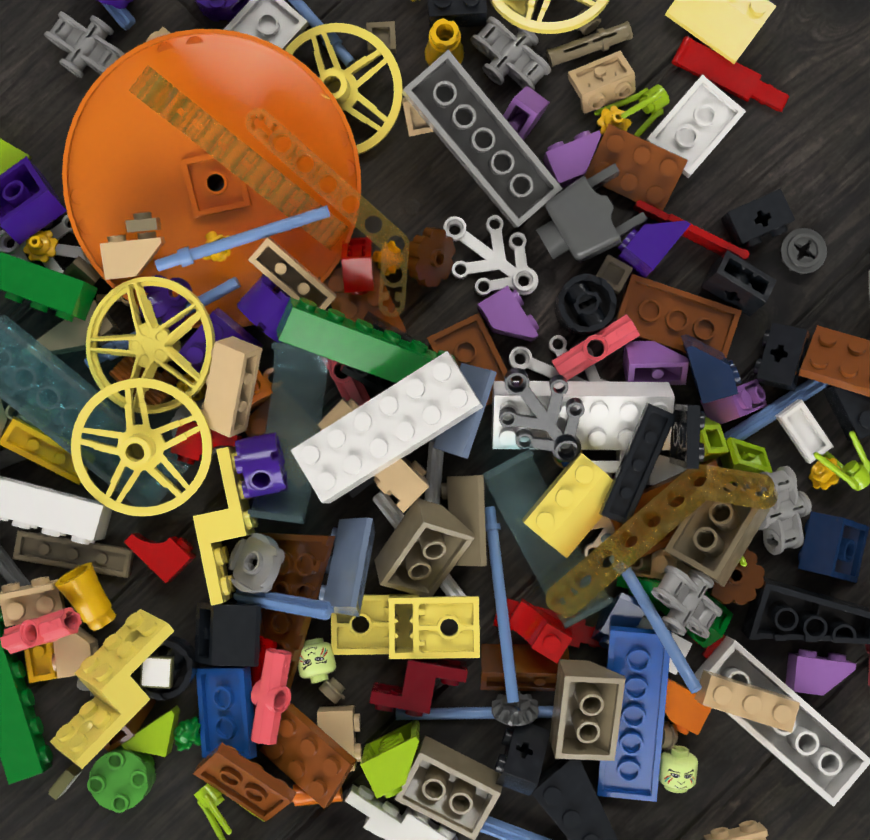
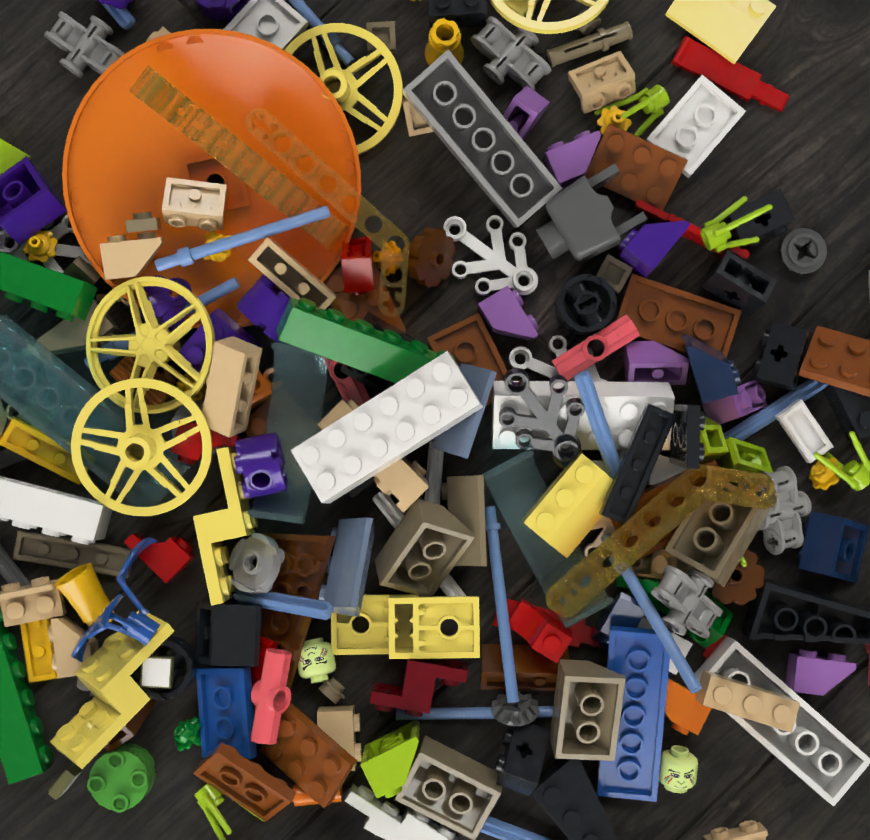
coral piece [0,607,82,654] -> none
lime slope [121,705,180,757] -> none
dark tan plate [662,721,678,751] -> none
none -> blue plant [71,537,160,662]
none -> tan bracket [162,177,227,231]
none -> medium blue axle [574,370,621,479]
none -> lime plant [700,196,773,253]

